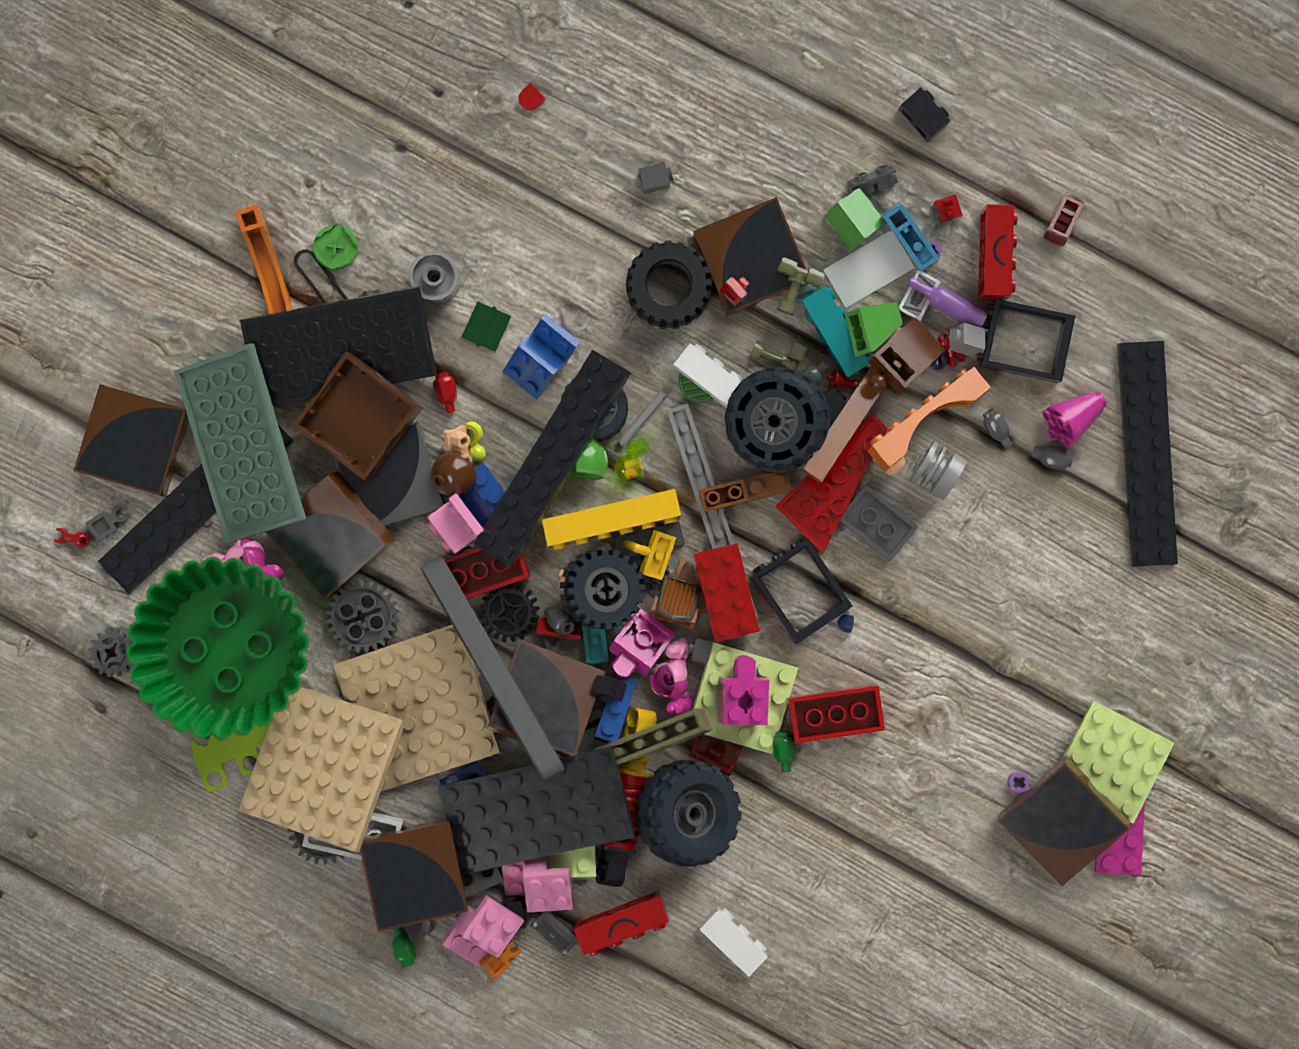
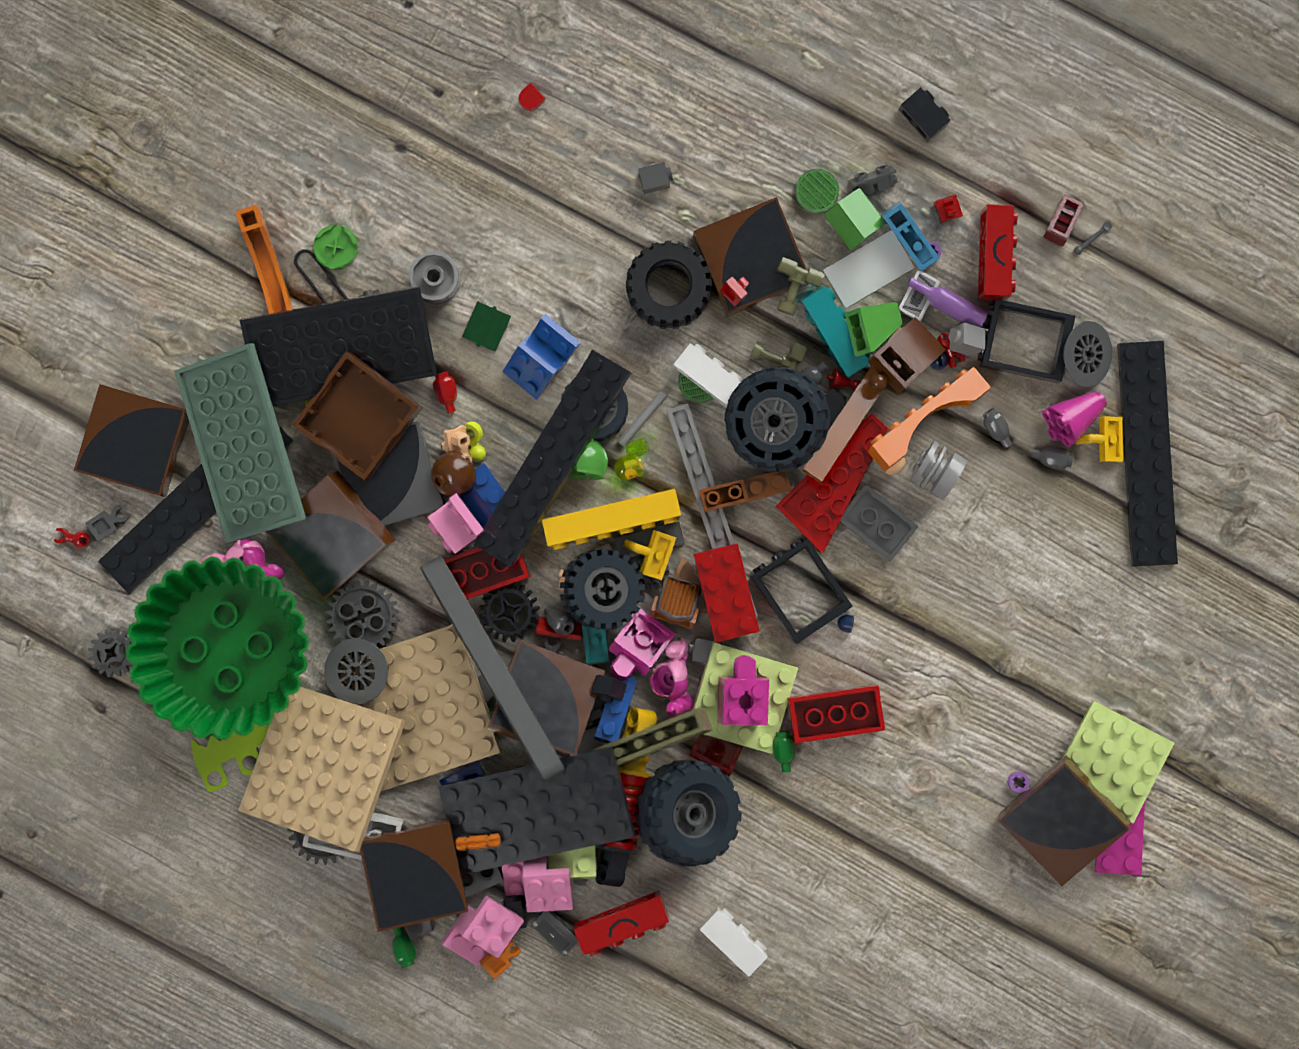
none -> dark grey piece [324,638,388,704]
none -> orange axle [456,834,501,851]
none -> tile [795,168,840,214]
none -> dark grey piece [1063,321,1112,387]
none -> dark grey hinge [1074,222,1112,255]
none -> yellow plate [1075,416,1123,462]

